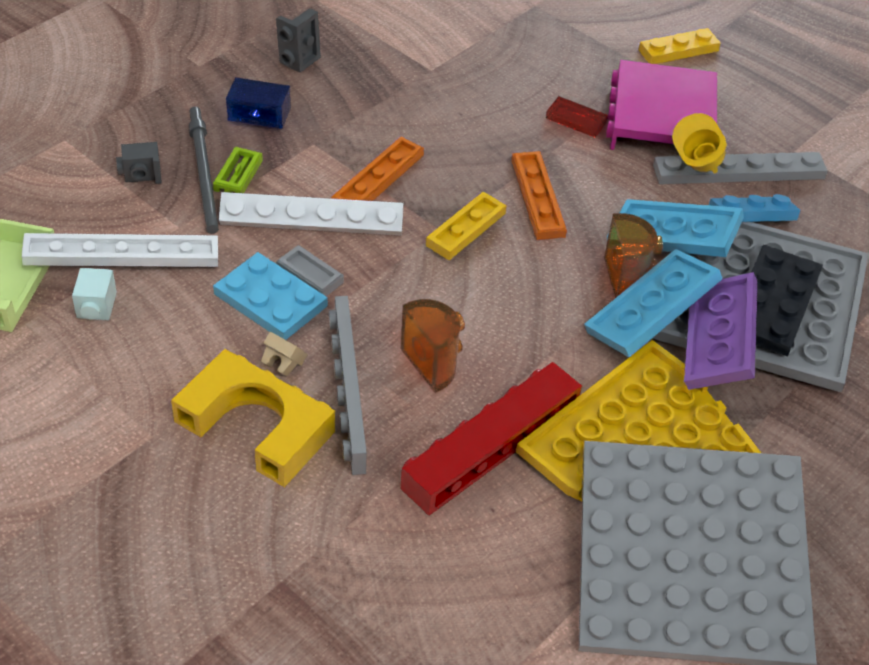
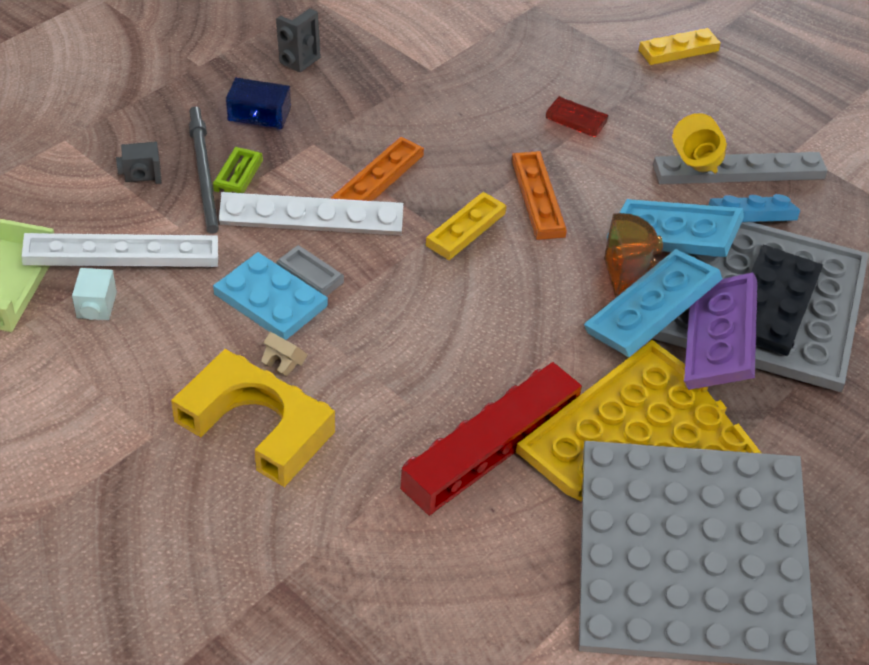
light grey plate [329,296,367,475] -> none
clear orange brick [400,299,465,393] -> none
dark pink panel [606,60,717,150] -> none

